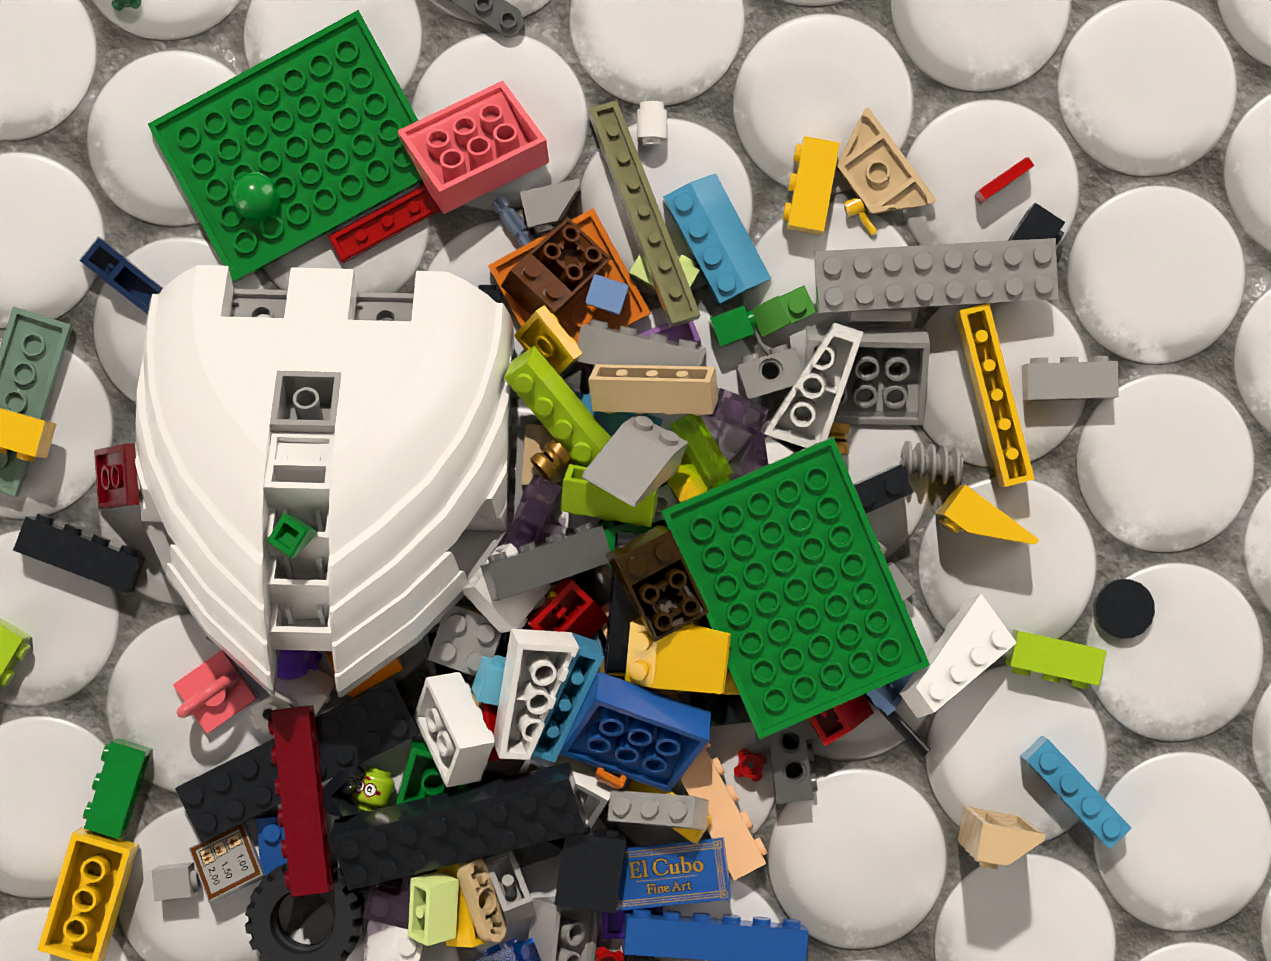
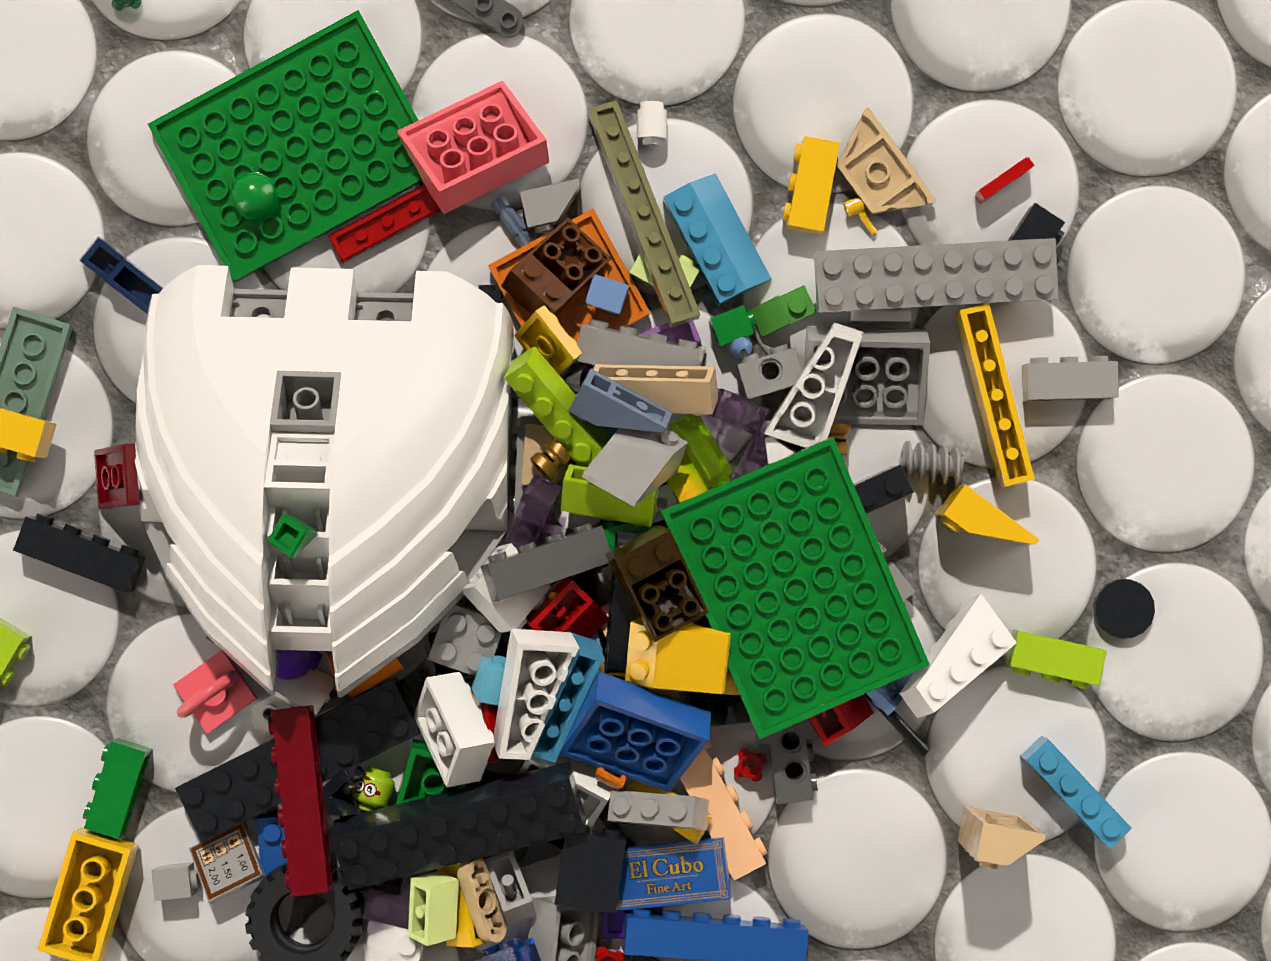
none -> sand blue slope [569,369,672,433]
none -> medium blue hinge [727,336,753,360]

